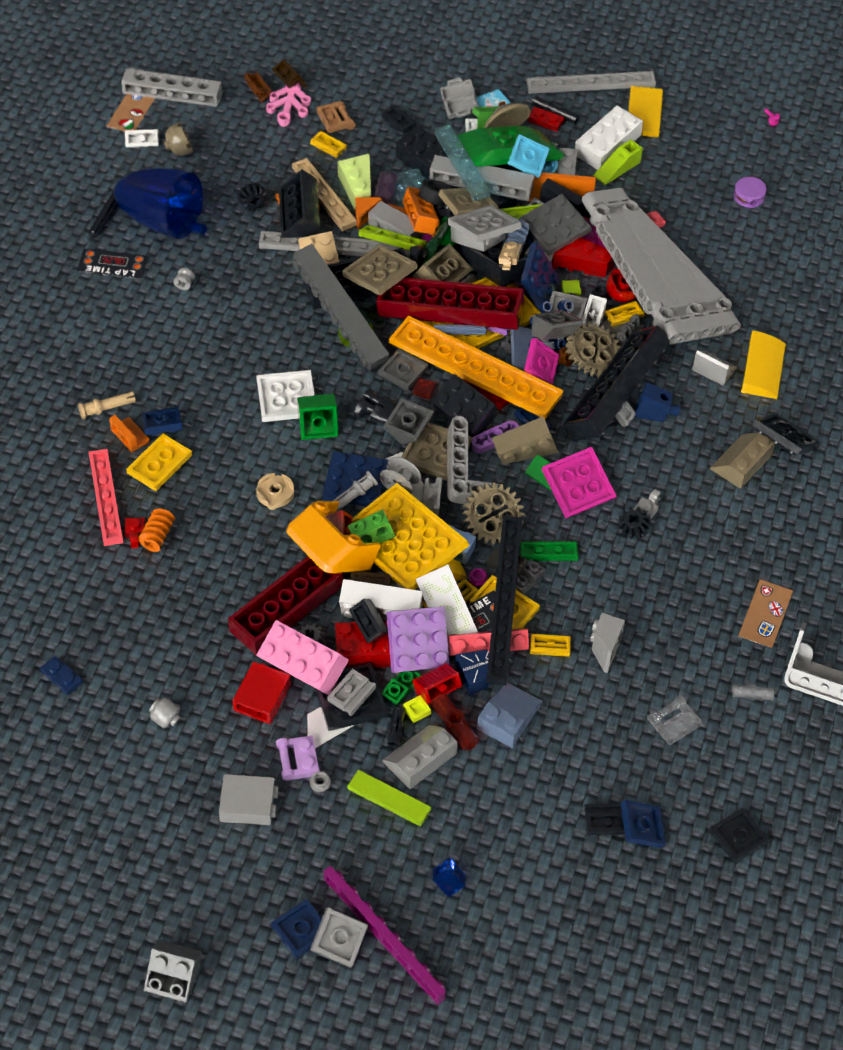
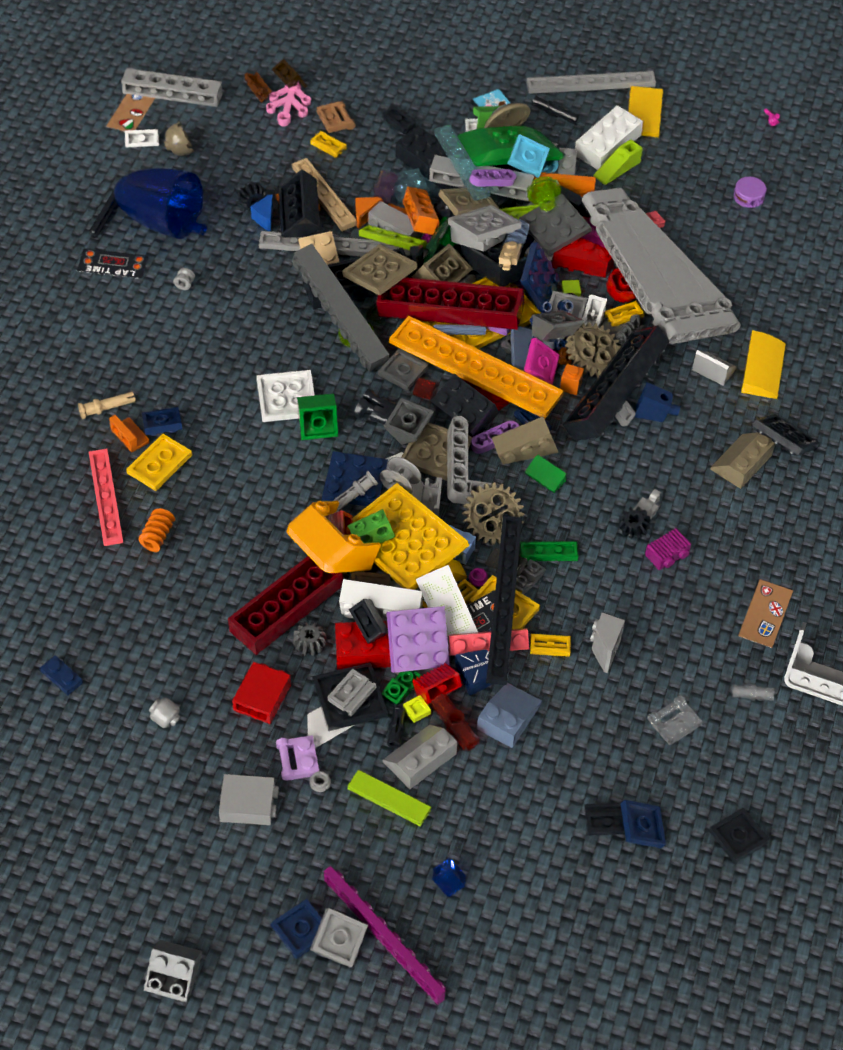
red plate [125,517,145,548] -> none
tan plate [256,473,294,510] -> none
bright pink brick [256,620,349,695] -> none
yellowish green wedge [338,154,371,209] -> none
black tyre [419,179,452,205] -> none
light grey piece [440,77,479,119] -> none
red plate [528,107,564,132] -> none
dark pink plate [541,447,617,519] -> none
black plate [591,285,609,299] -> none
none -> blue slope [251,195,273,231]
none -> medium lavender beam [469,169,517,186]
none -> clear neon green tile [526,176,561,211]
none -> orange brick [560,364,584,395]
none -> magenta brick [645,528,691,570]

